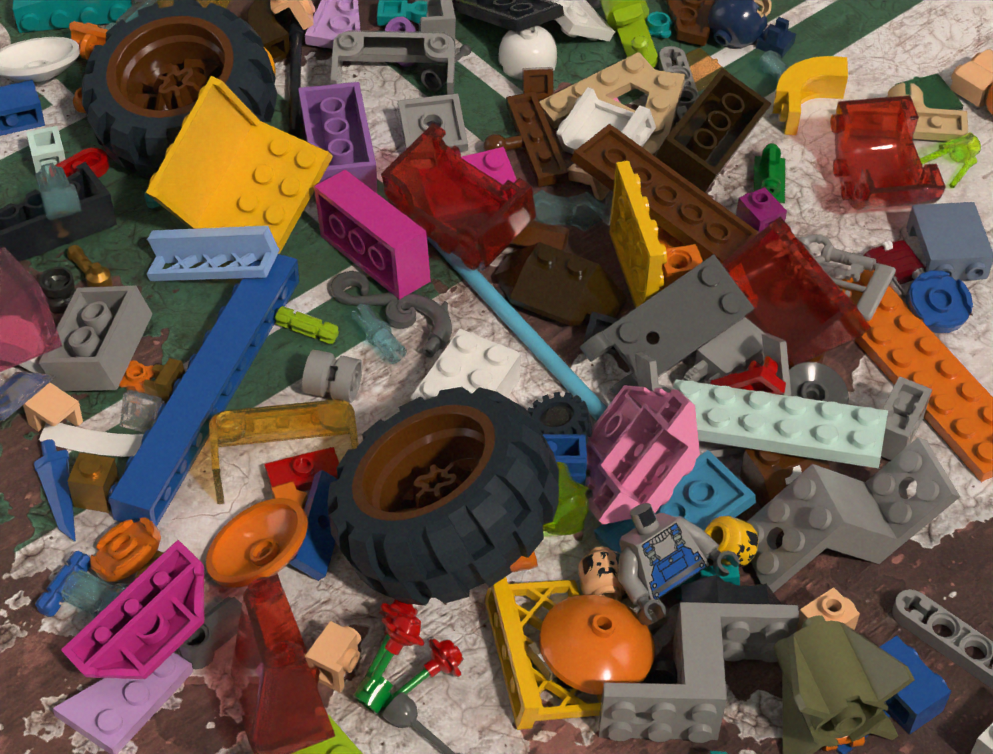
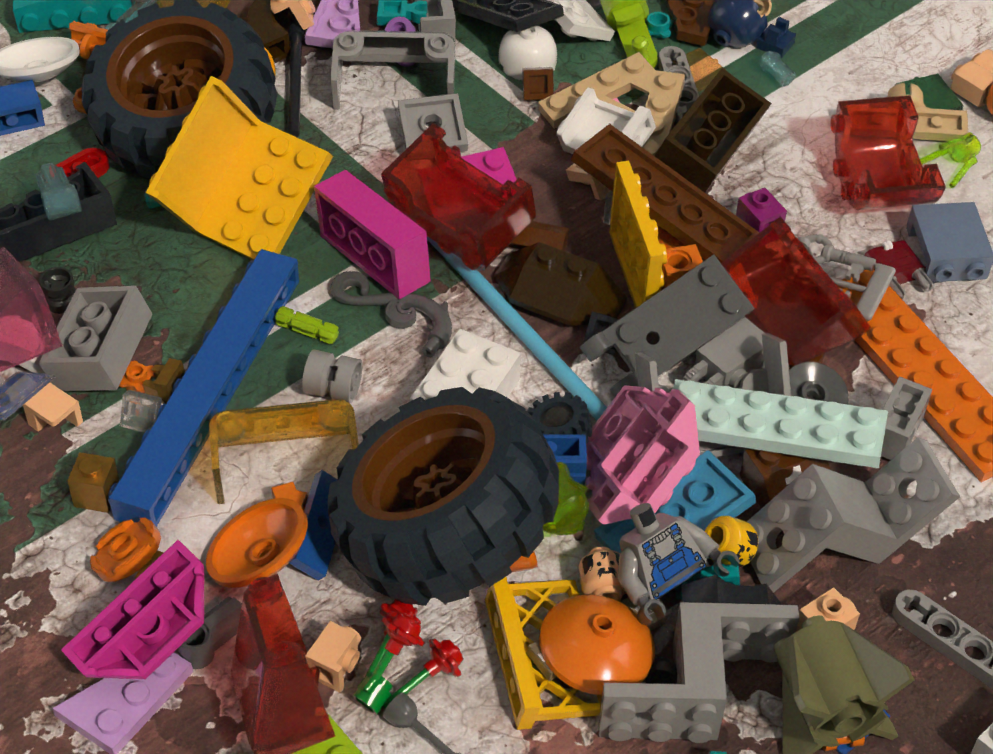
light aqua brick [26,126,66,179] -> none
blue bar [34,439,76,542] -> none
blue axle [35,551,91,617] -> none
white sticker [39,423,144,457] -> none
clear light blue piece [61,570,129,618] -> none
pearl gold piece [67,245,113,287] -> none
light blue fence [147,226,280,281] -> none
red plate [264,447,339,491] -> none
medium lavender brick [298,82,377,199] -> none
clear light blue pin [351,303,407,364] -> none
dark grey hinge [421,44,471,92] -> none
reddish brown plate [483,91,568,187] -> none
clear light blue tile [519,190,609,231] -> none
red plate [710,356,786,395] -> none
green hinge [754,143,785,203] -> none
yellow arch [772,56,848,135] -> none
blue brick [880,636,951,735] -> none
blue tile [906,270,973,333] -> none

